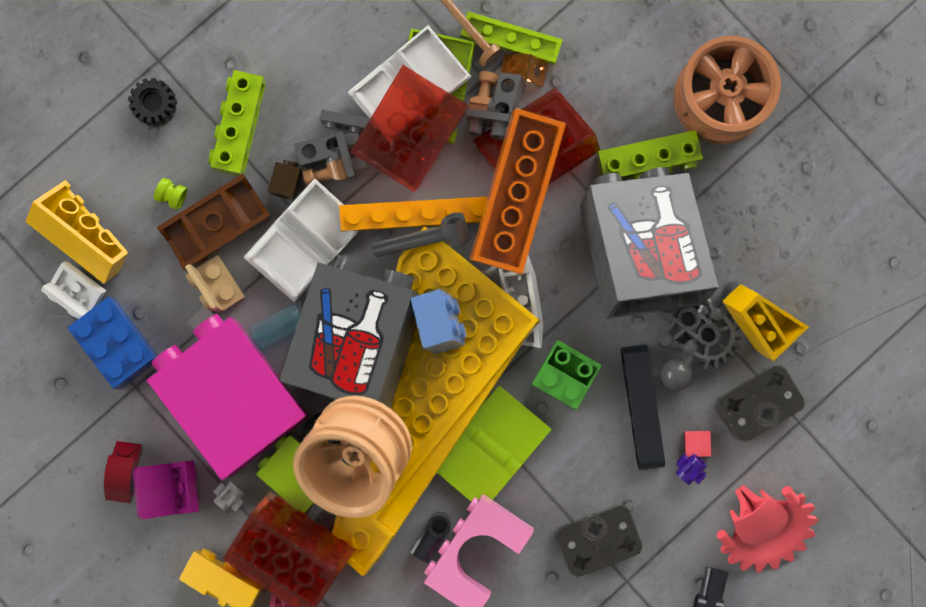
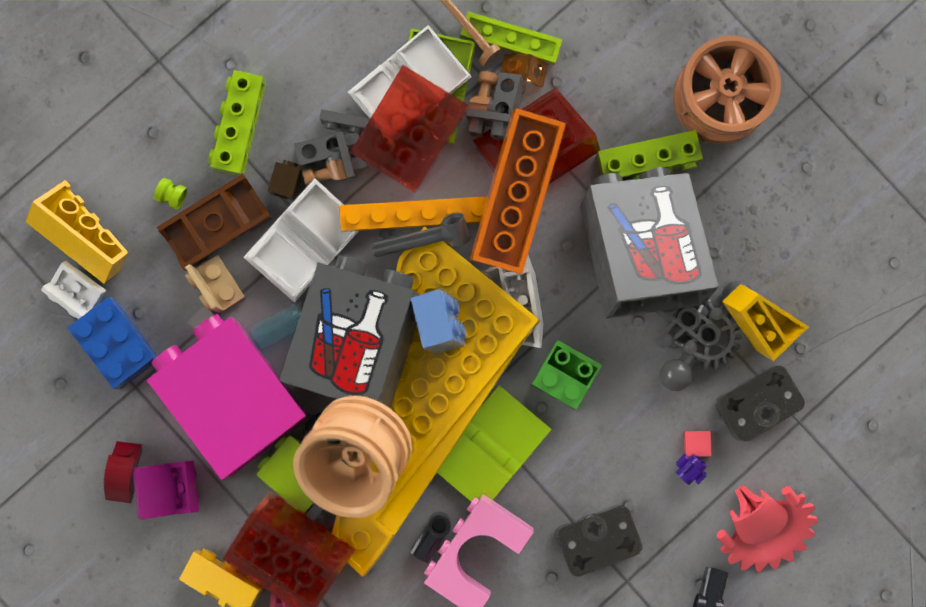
black tyre [128,78,177,127] -> none
light grey gear [213,481,245,513] -> none
black beam [621,344,665,471] -> none

